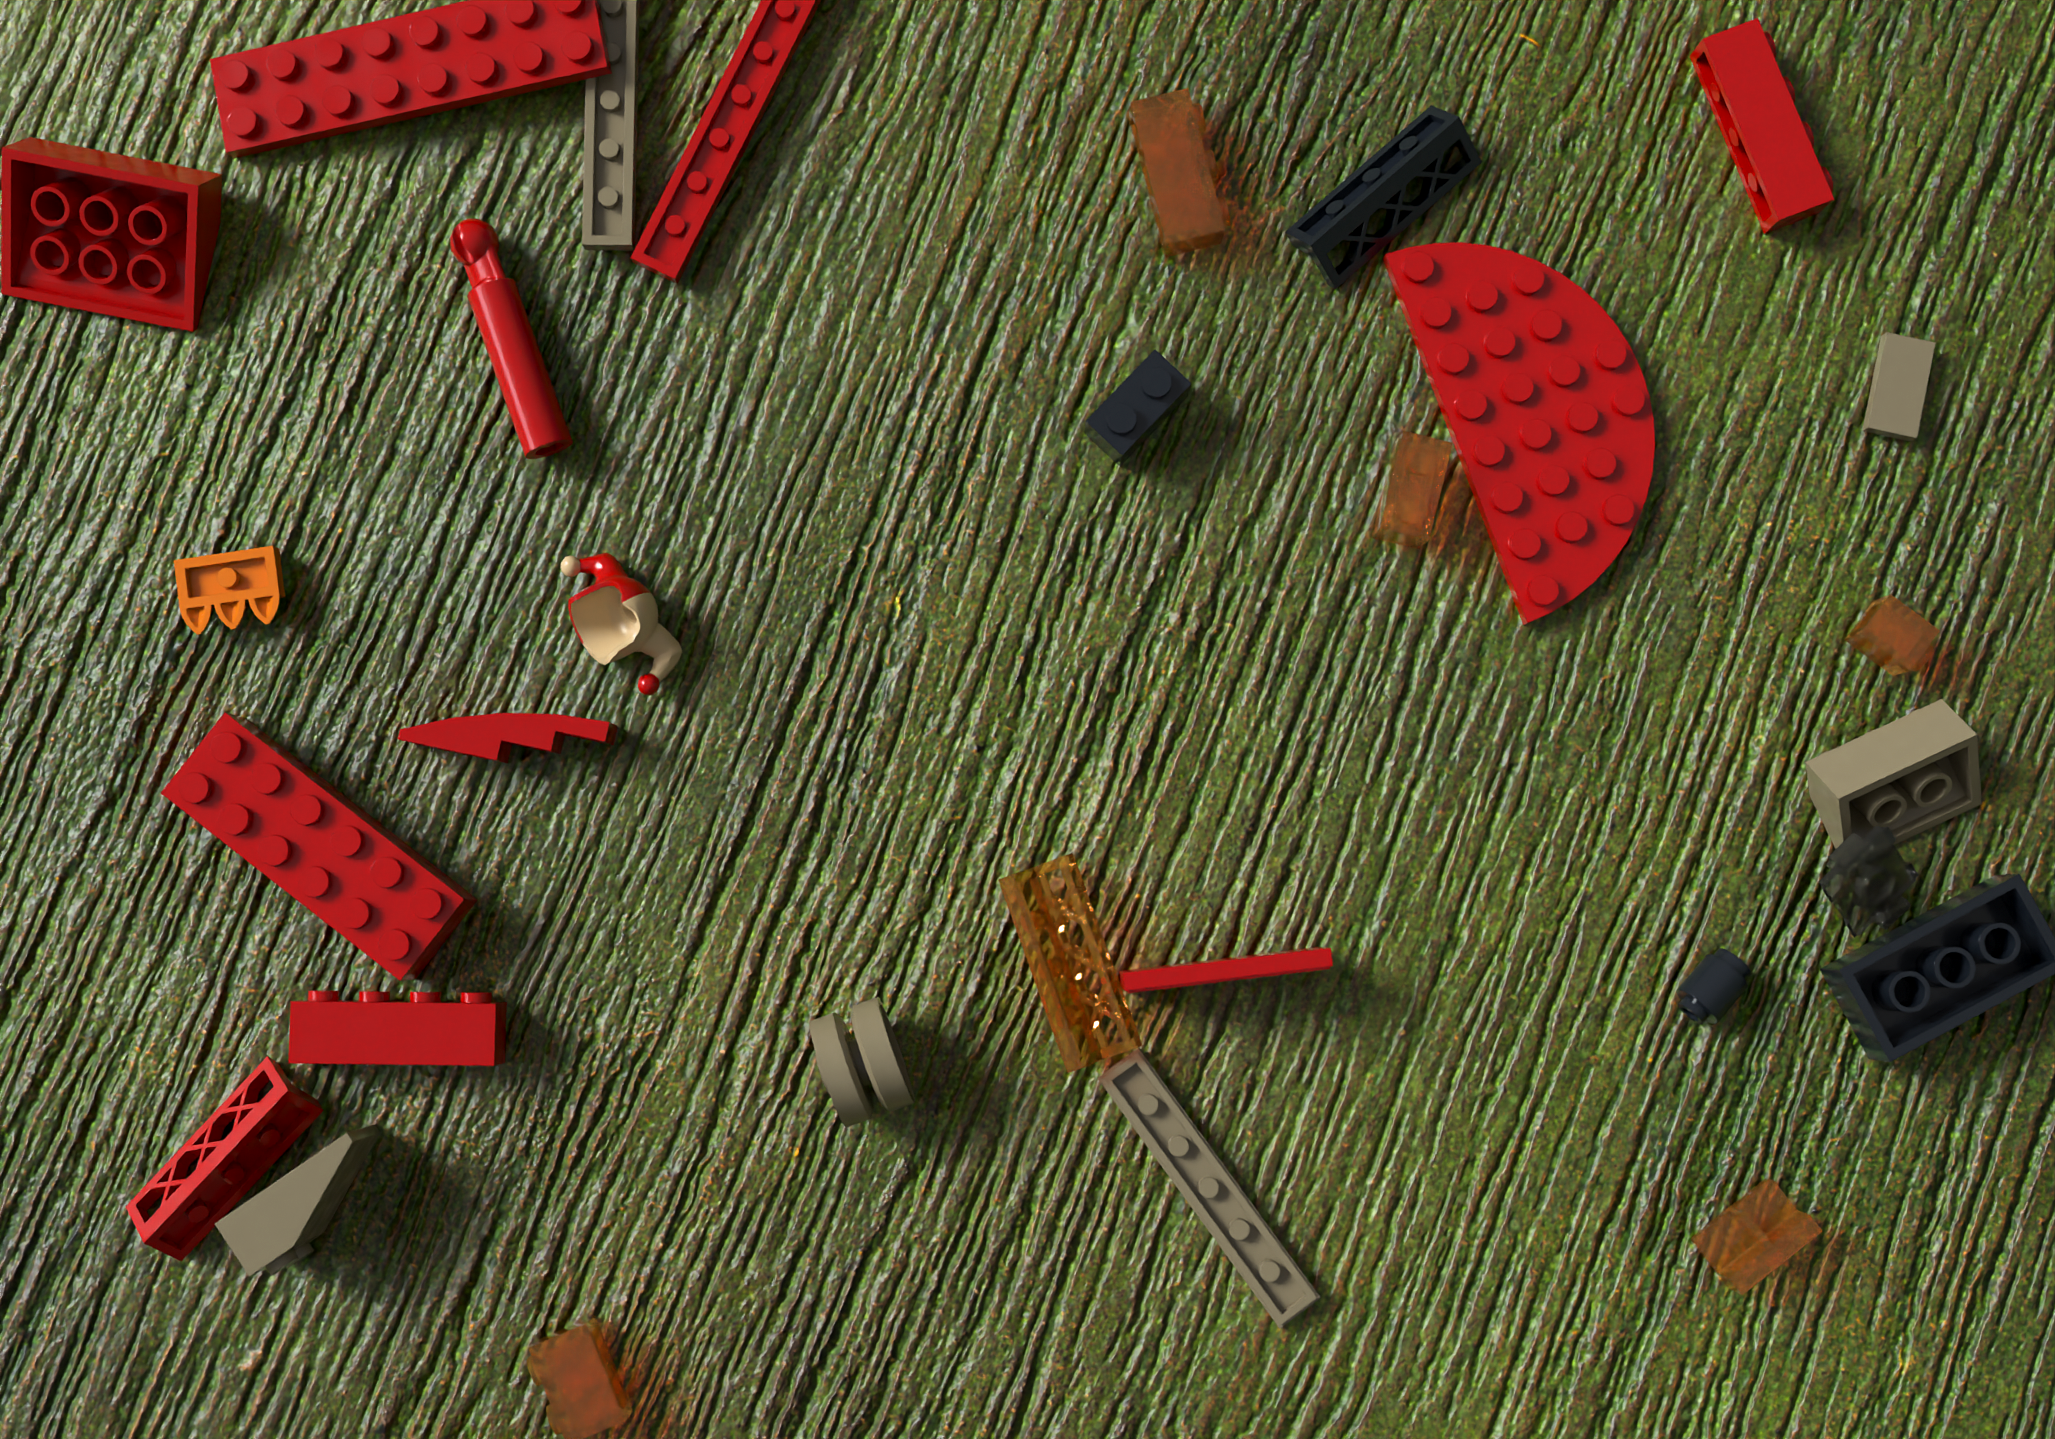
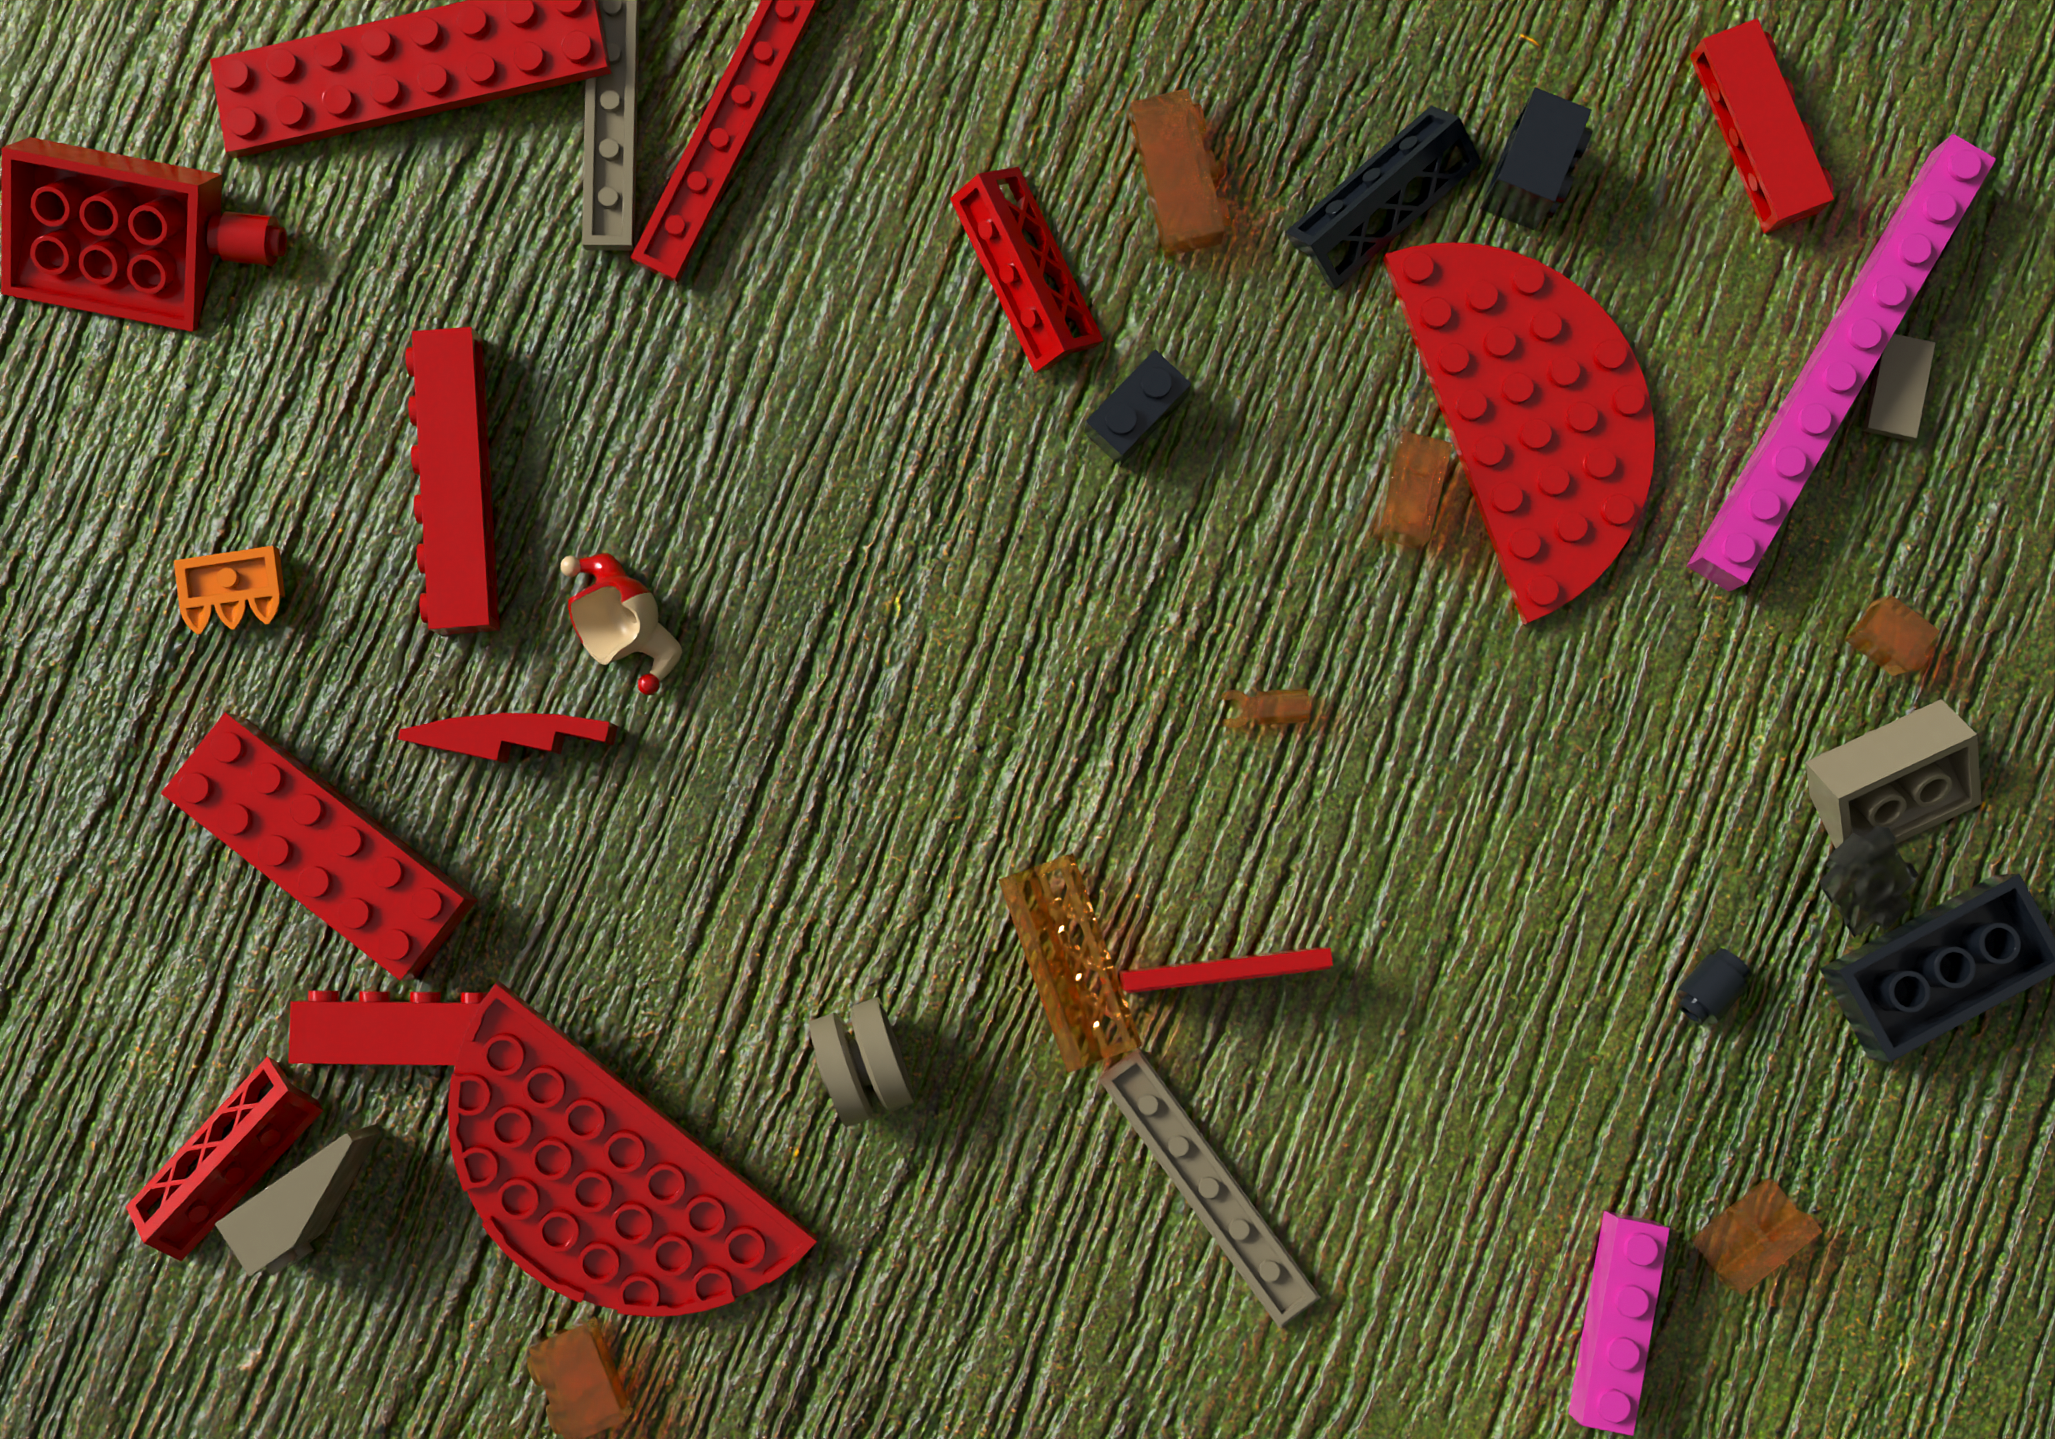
red piece [450,218,573,459] -> none
none -> red brick [207,211,287,266]
none -> red brick [405,327,500,635]
none -> red plate [448,980,817,1317]
none -> red fence [950,167,1104,373]
none -> clear orange bar [1220,688,1310,729]
none -> black brick [1480,87,1593,230]
none -> dark pink brick [1568,1211,1670,1436]
none -> dark pink brick [1687,134,1996,592]

